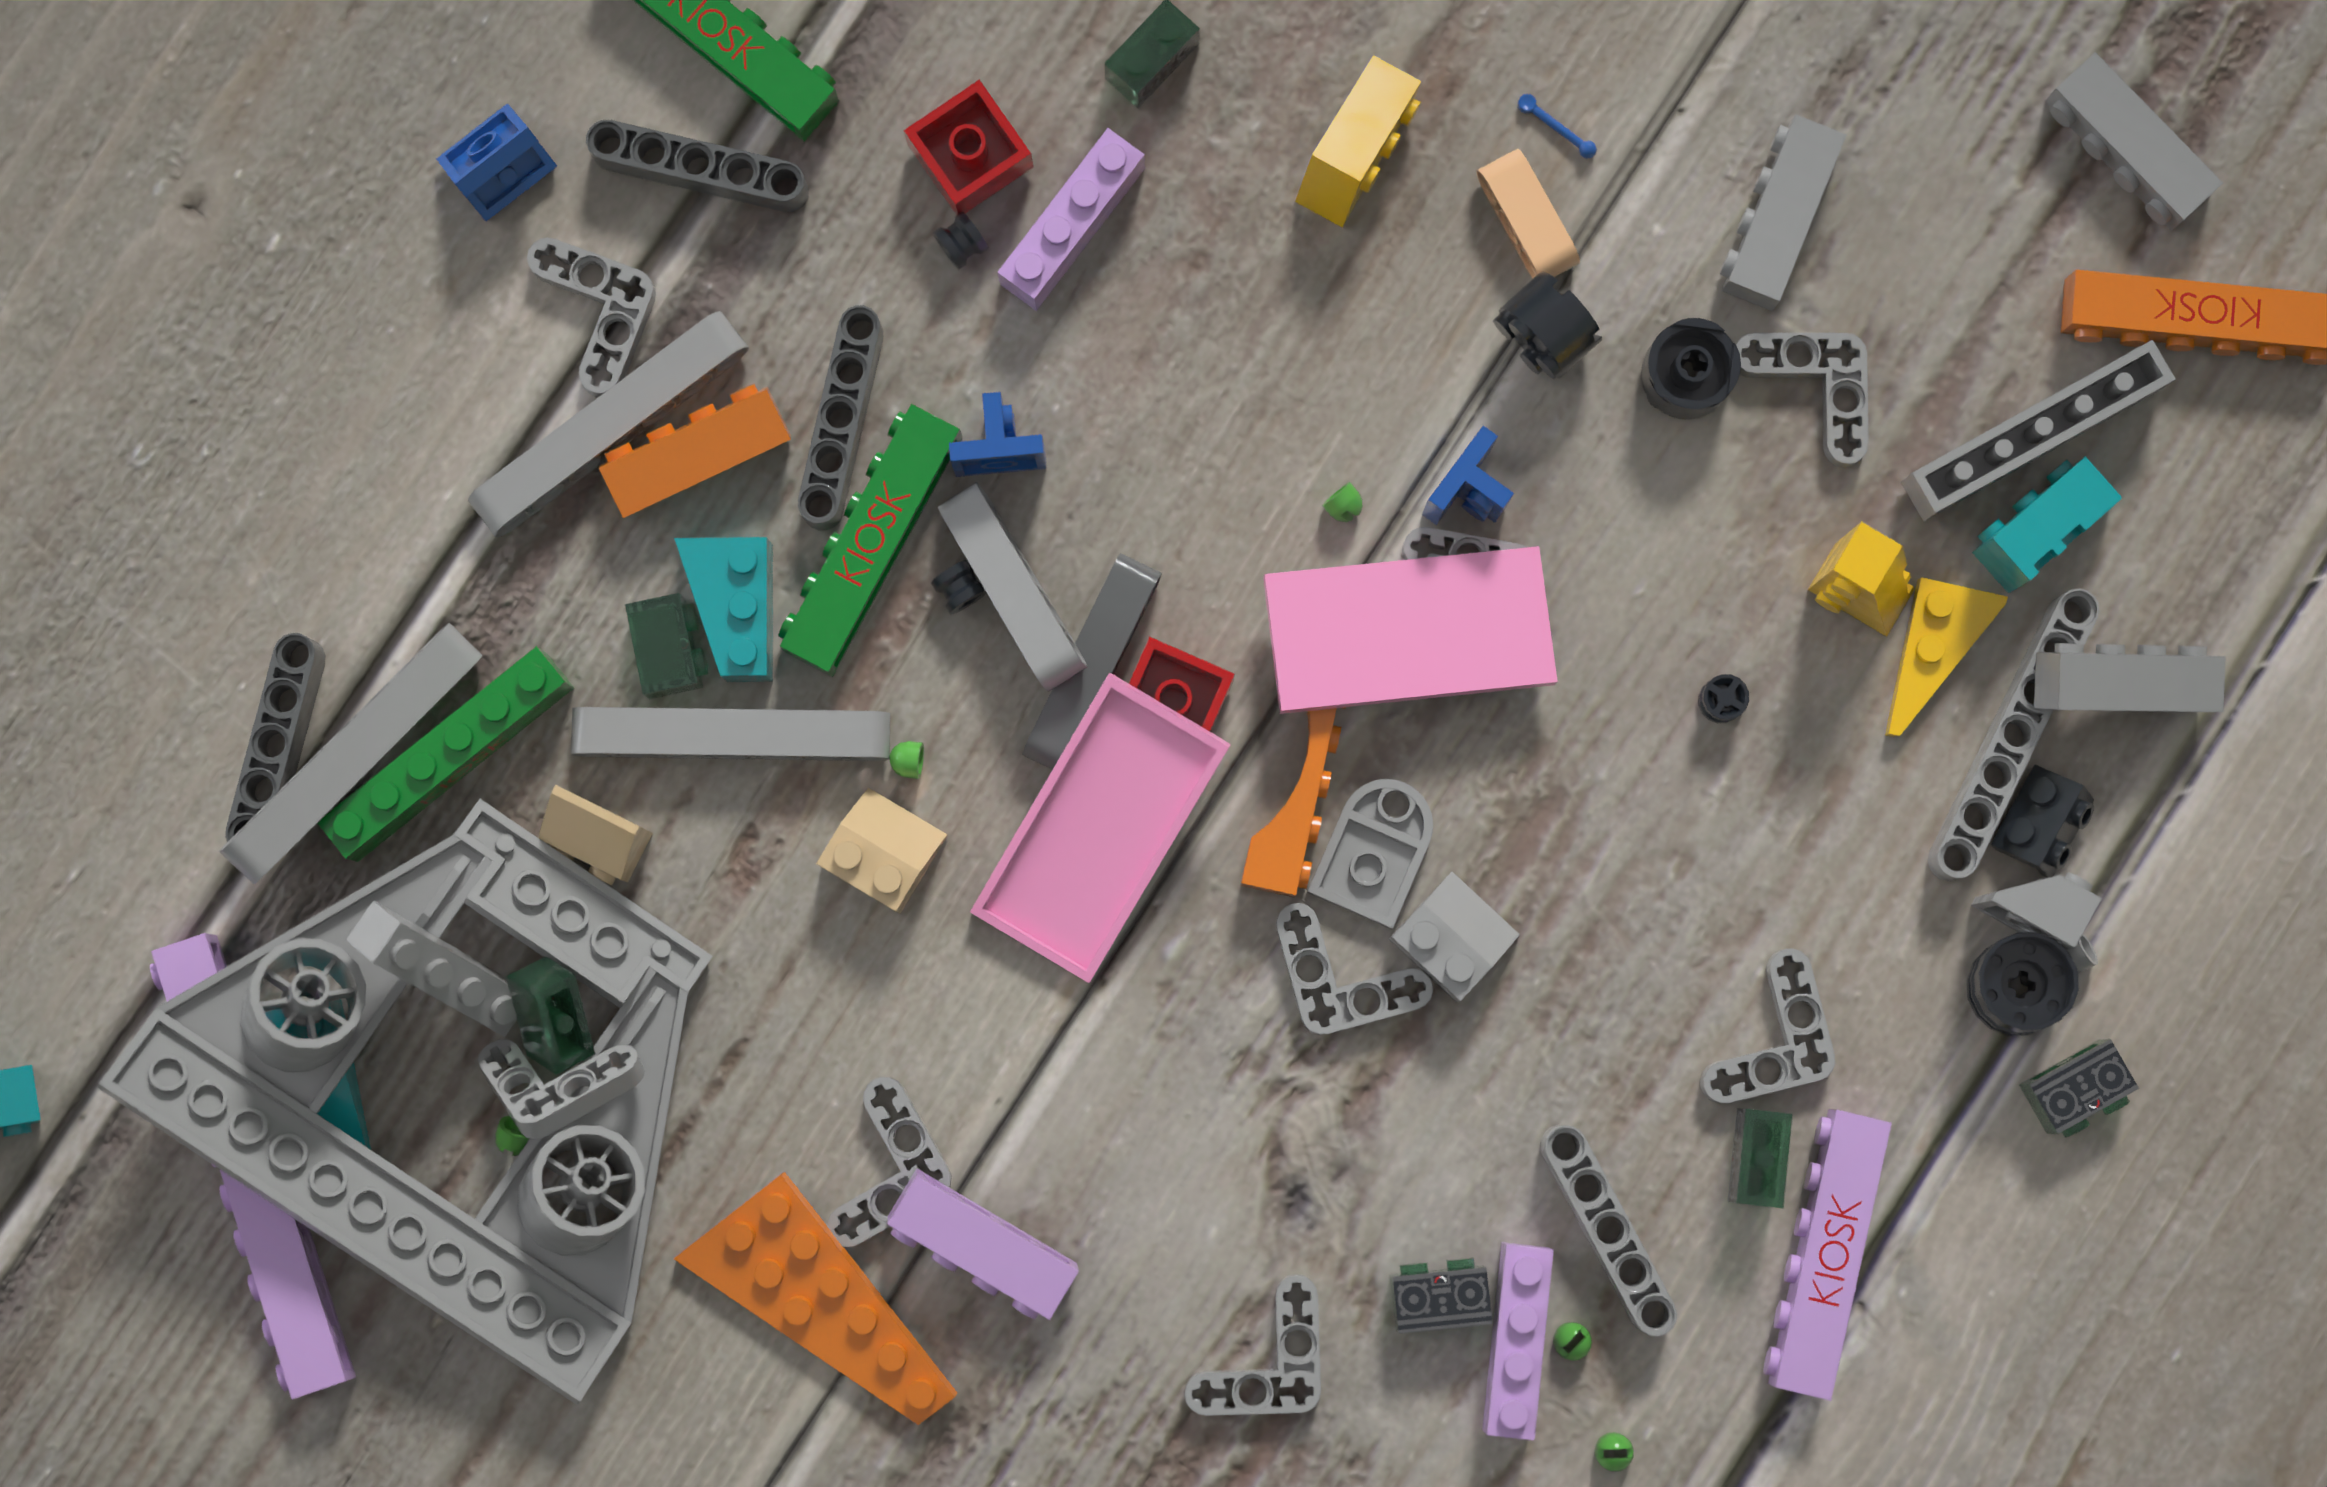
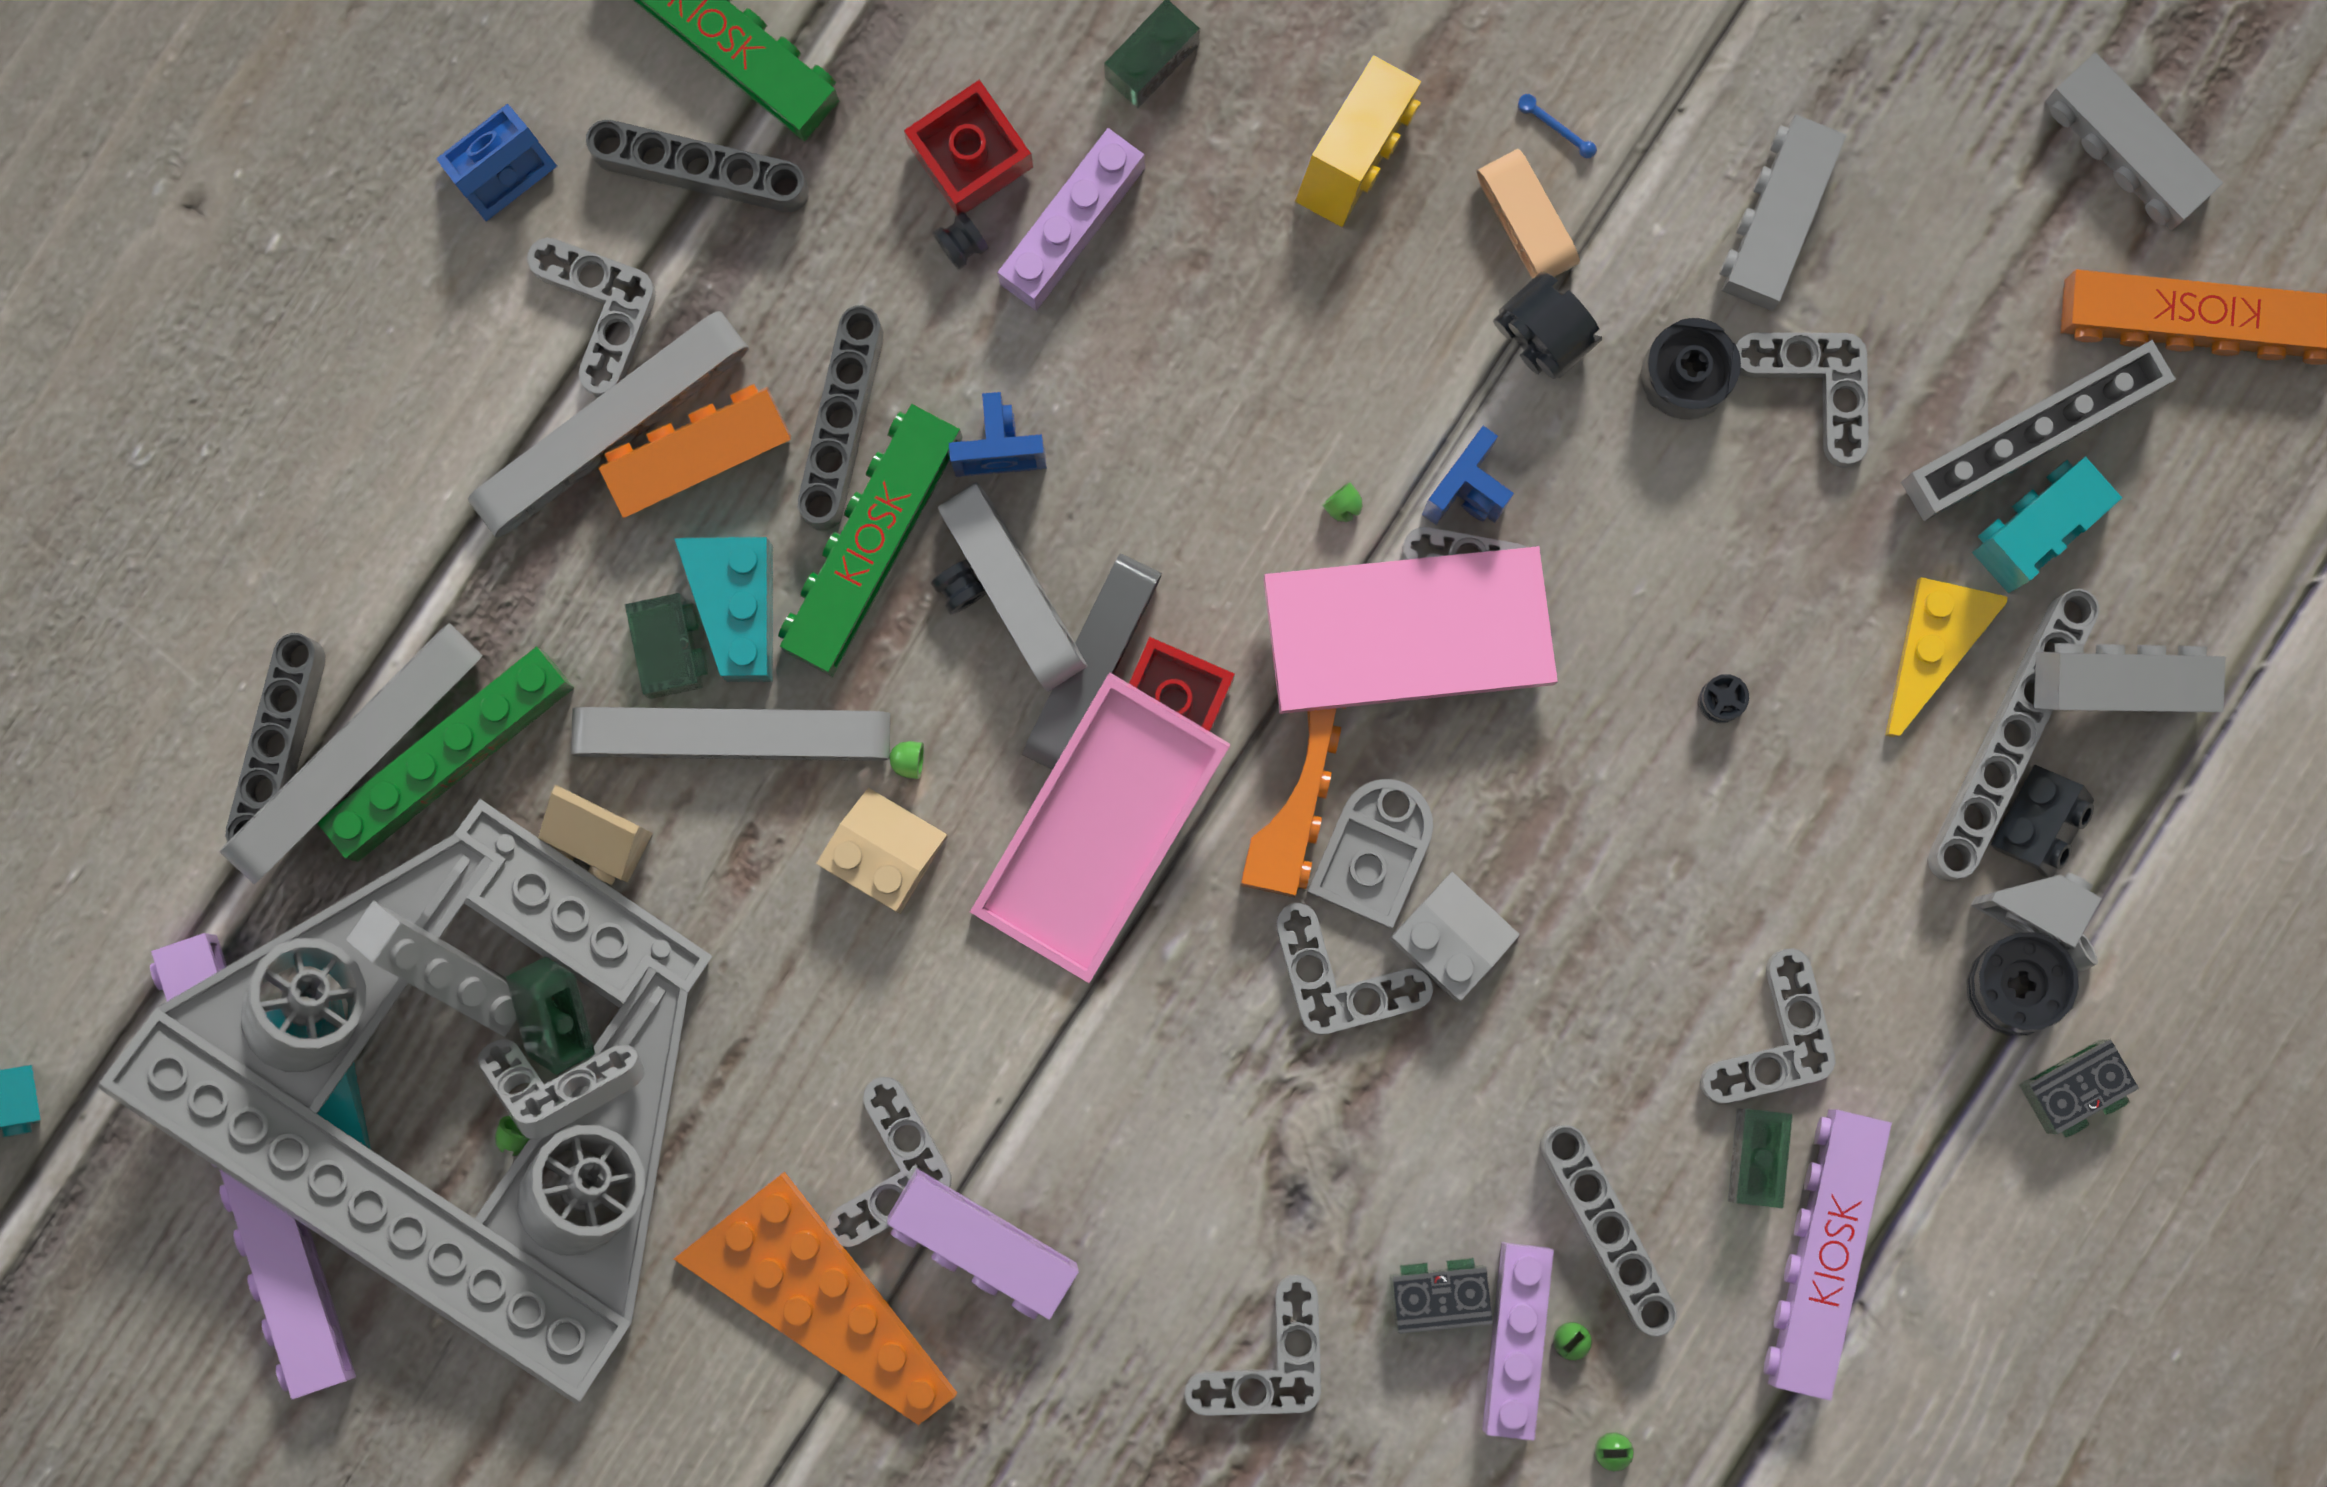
yellow wedge [1808,522,1914,637] -> none

